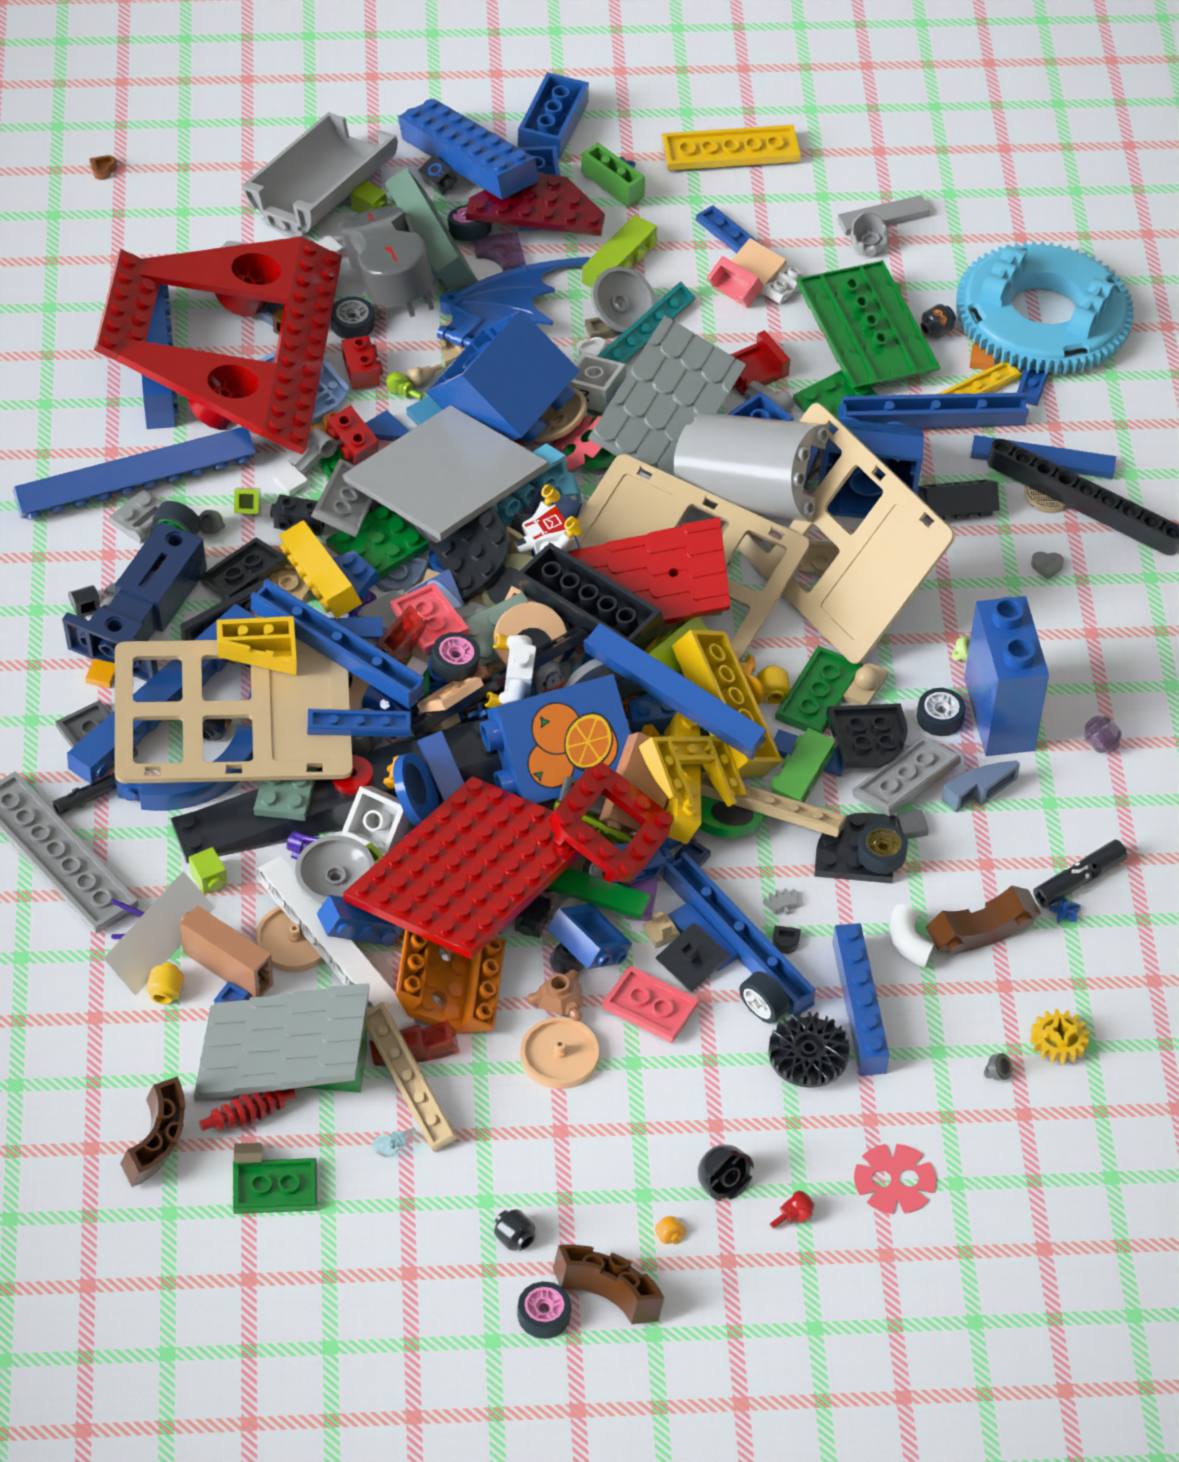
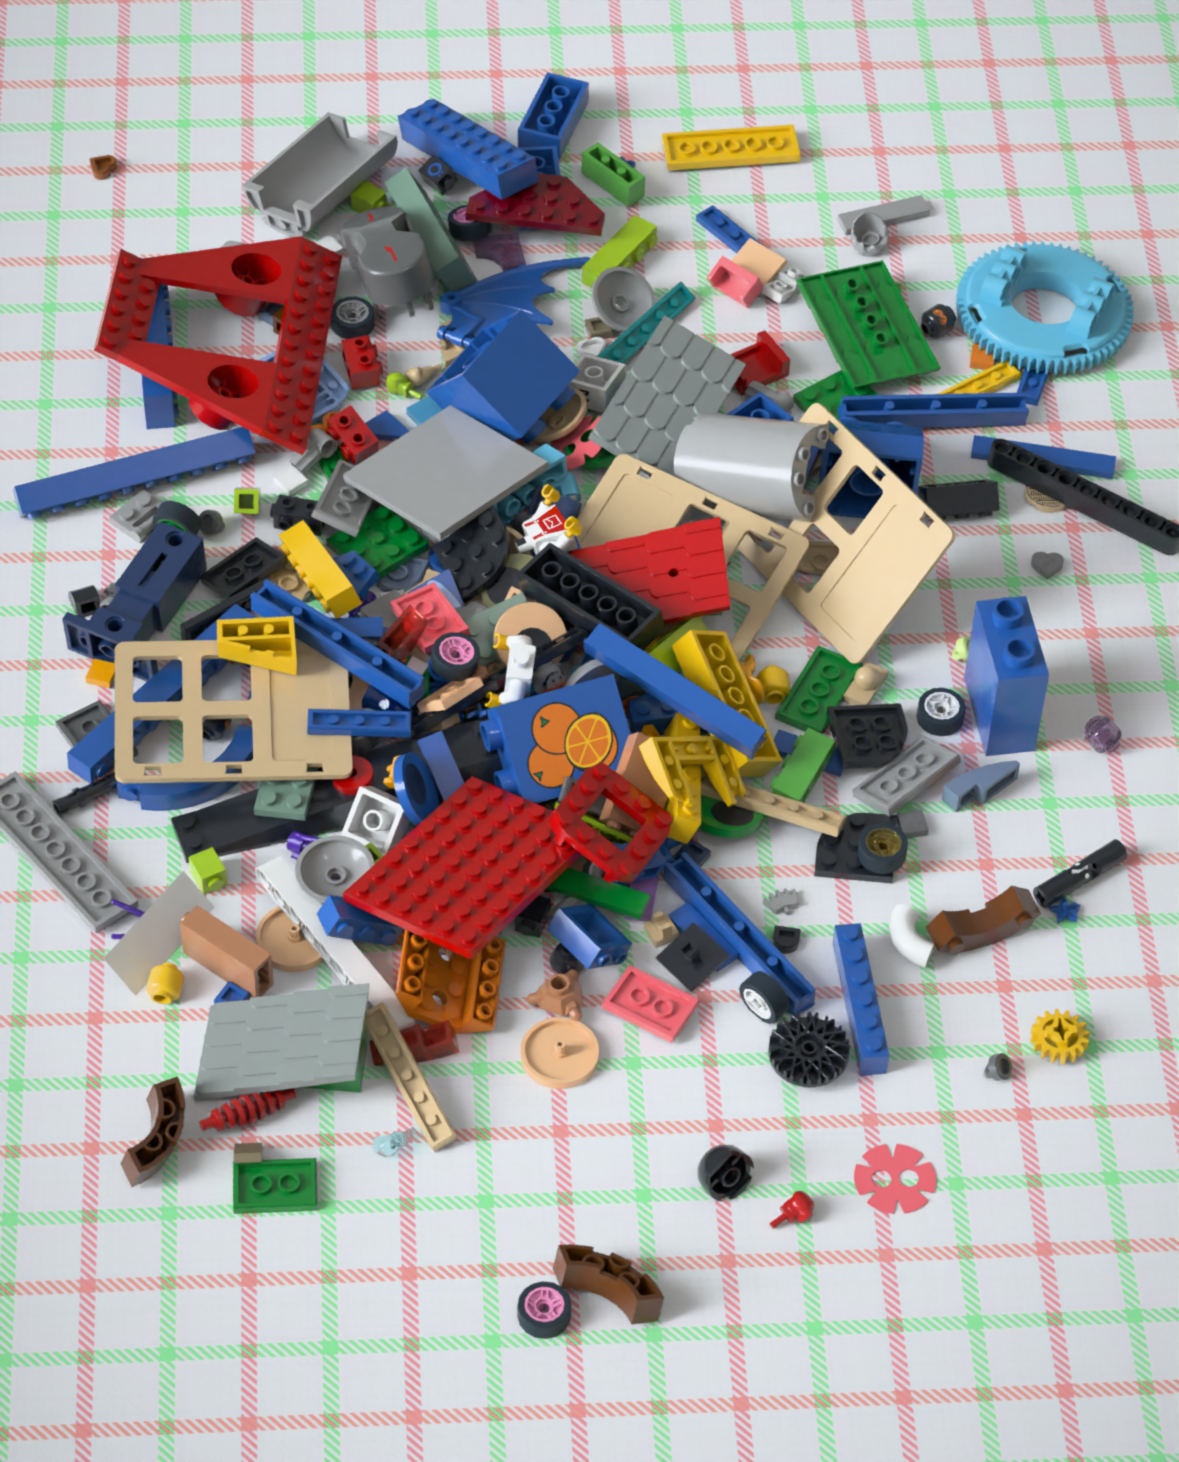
black head [494,1209,535,1251] -> none
light orange piece [655,1216,686,1244] -> none

